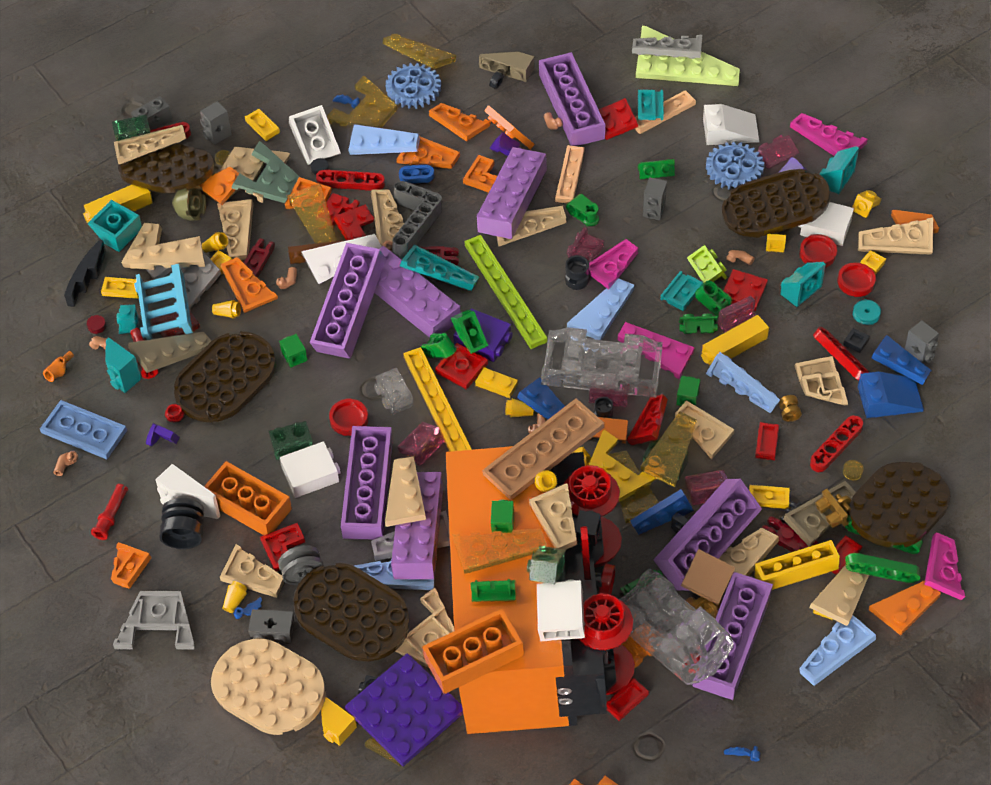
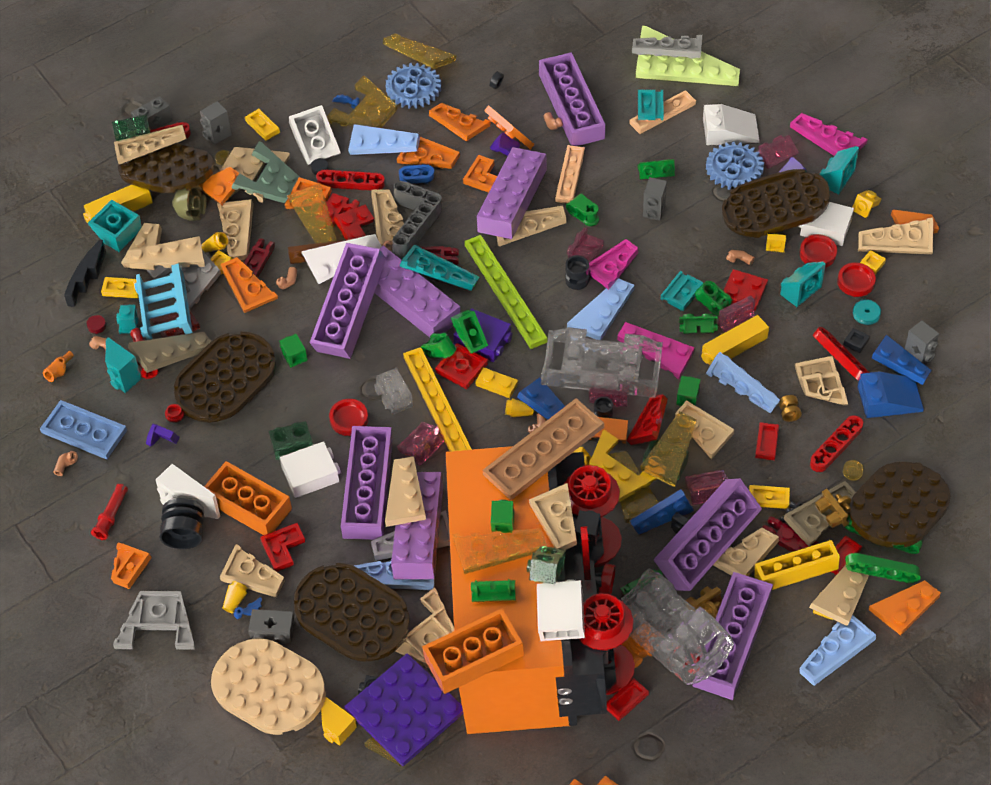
yellow cone [212,300,241,318] -> none
dark grey wheel [278,545,323,585] -> none
dark tan slope [479,52,534,82] -> none
yellow tile [535,470,557,492] -> none
red plate [598,98,638,140] -> none
medium nougat tile [681,549,735,605] -> none
lime bracket [687,245,728,283] -> none
blue piece [724,746,760,761] -> none
dark pink wing [924,532,965,600] -> none

